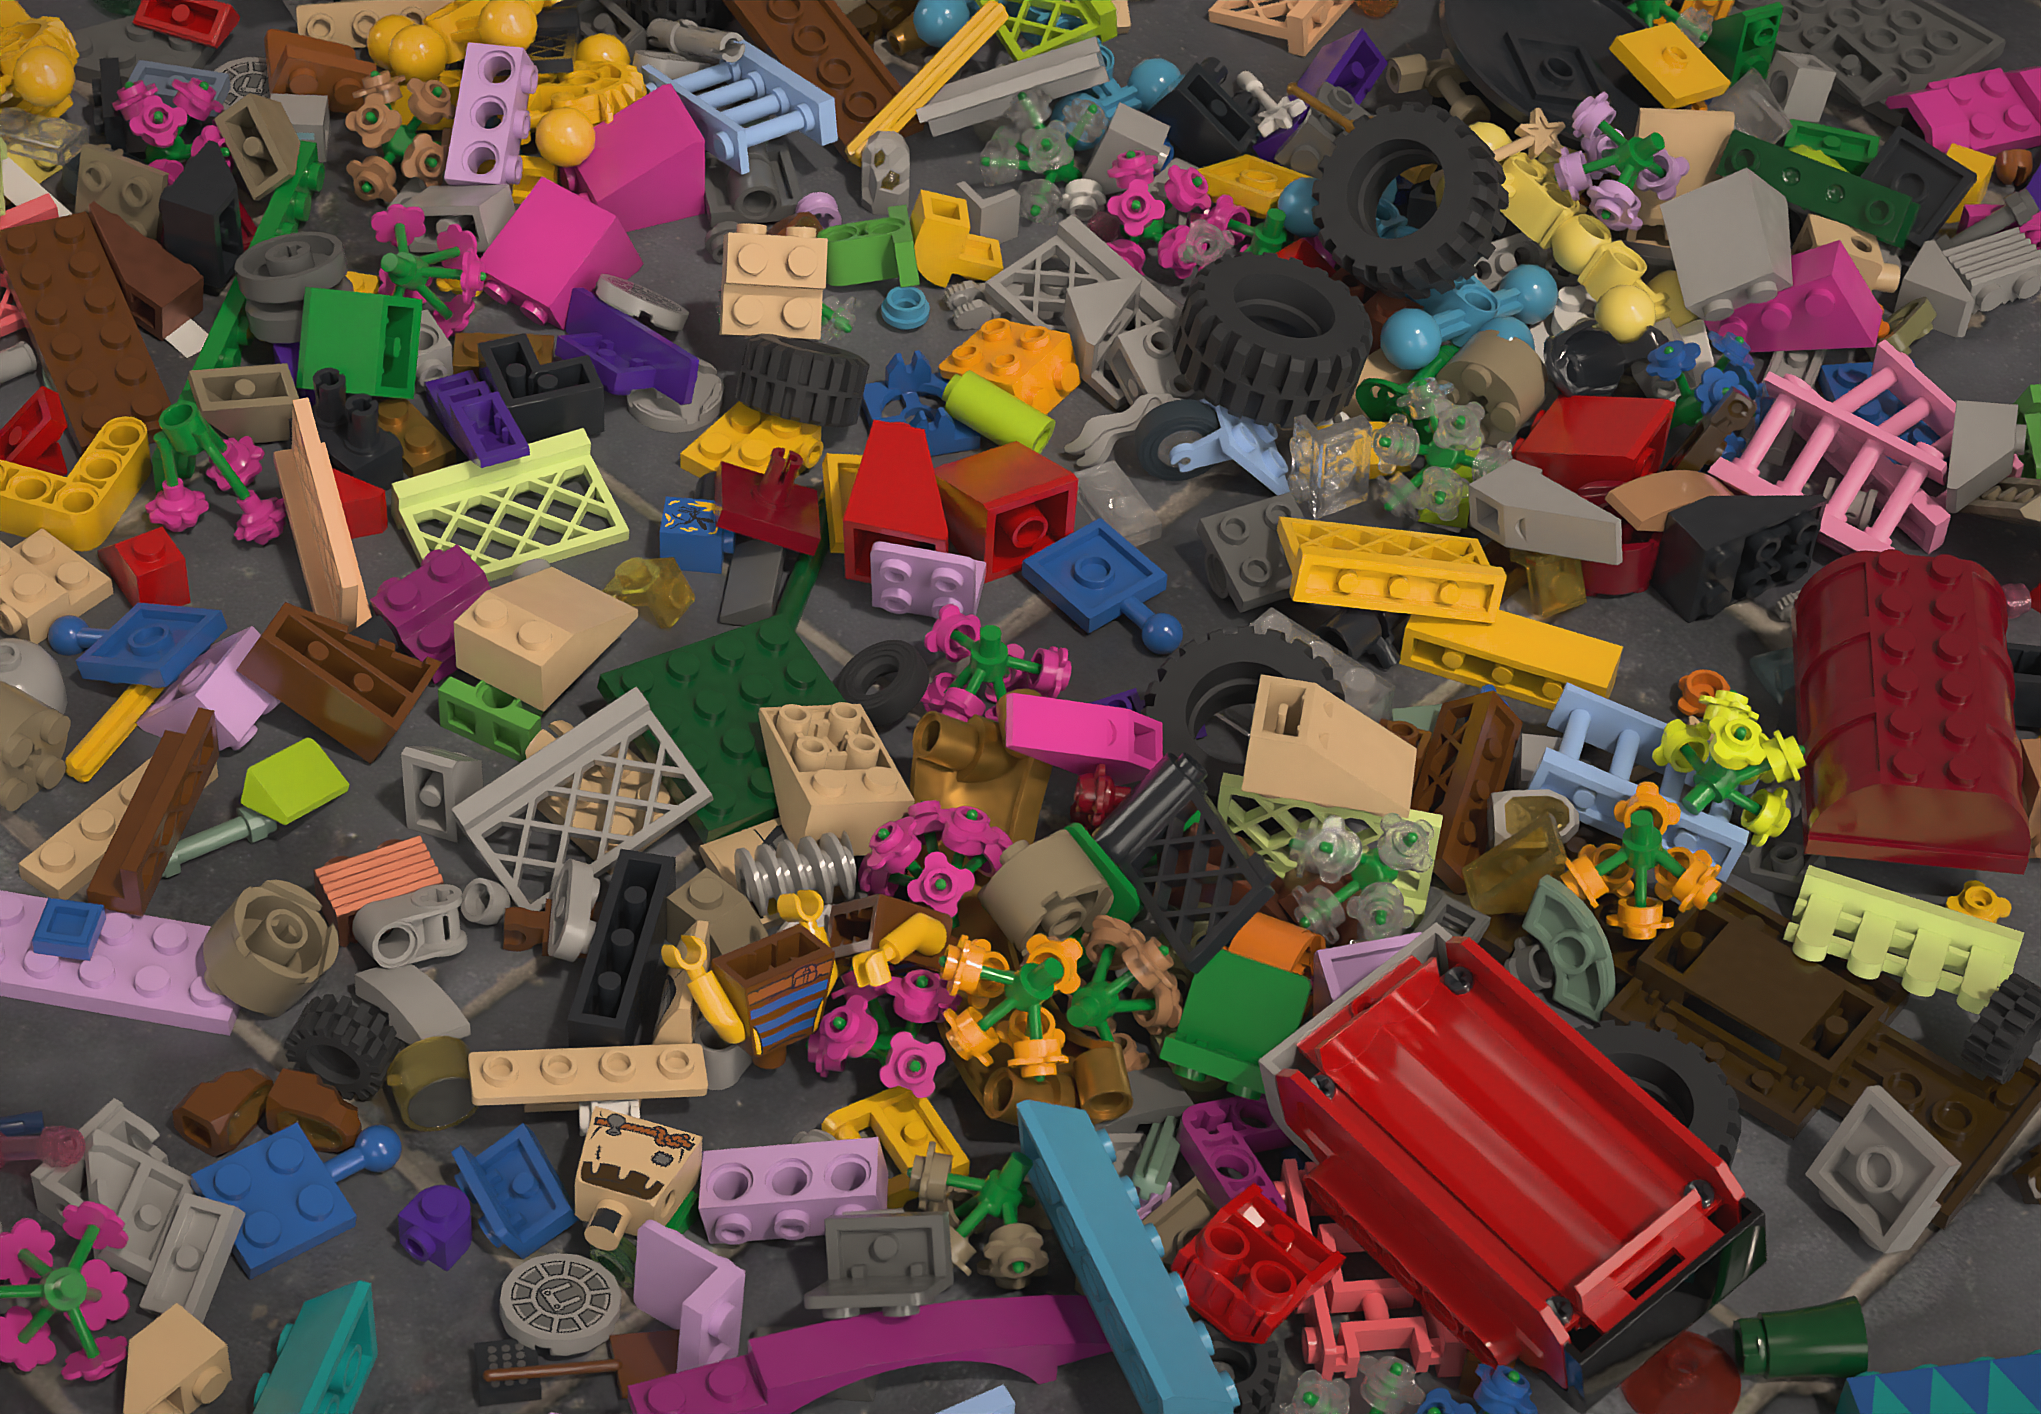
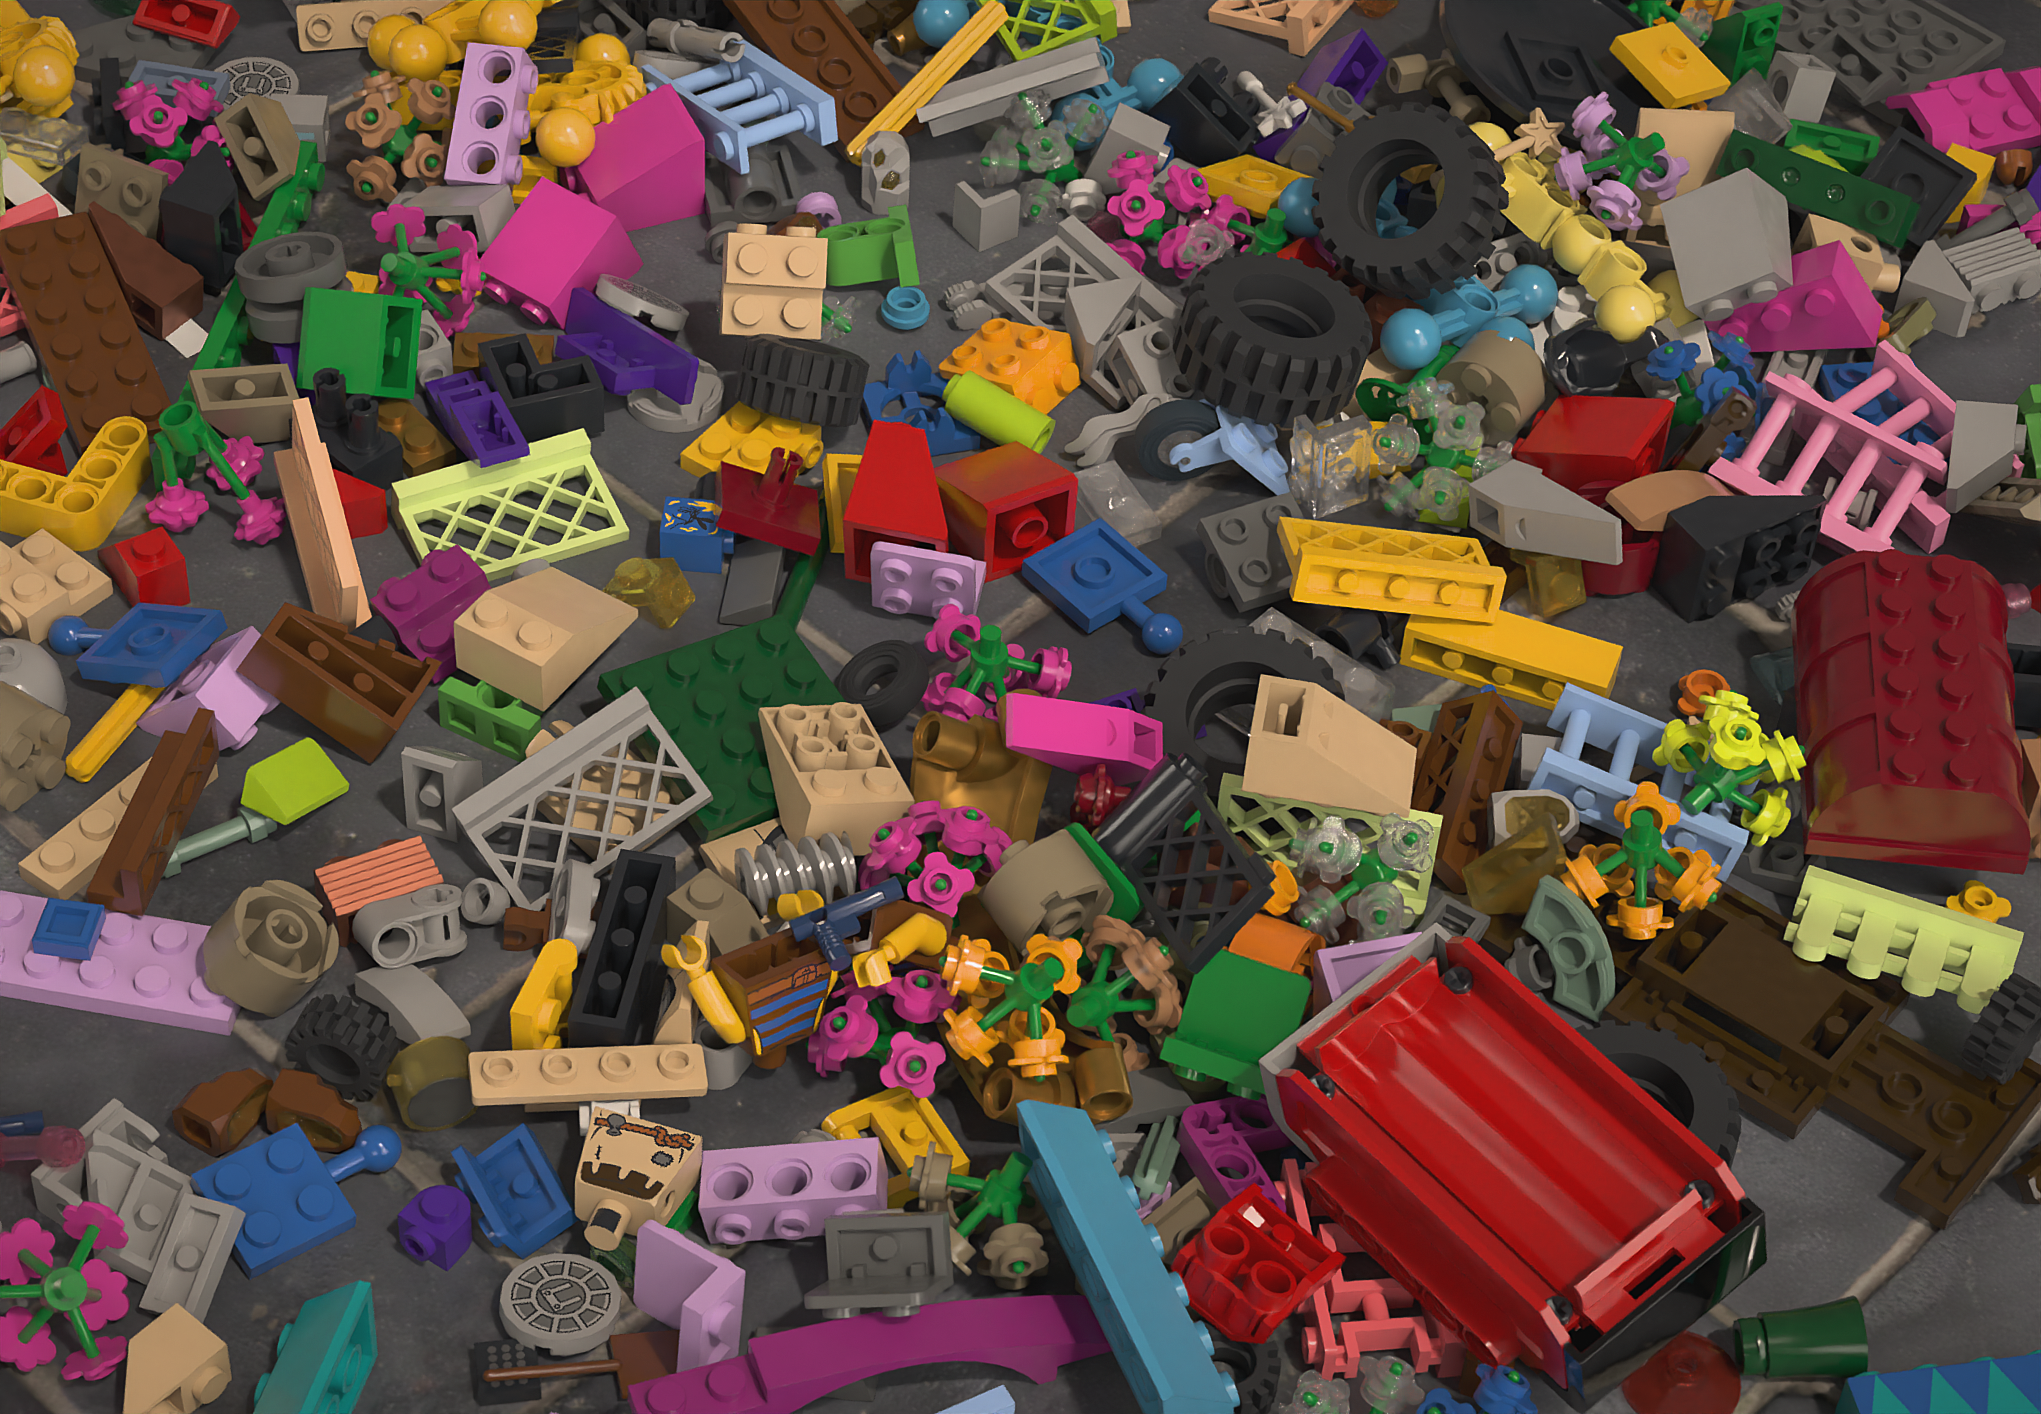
dark orange bracket [264,29,377,114] -> none
yellow brick [910,189,1003,288] -> none
light grey plate [1805,1085,1962,1254] -> none
none -> yellow plate [510,938,578,1051]
none -> dark blue hose [788,876,904,971]
none -> light orange plate [1248,860,1299,916]

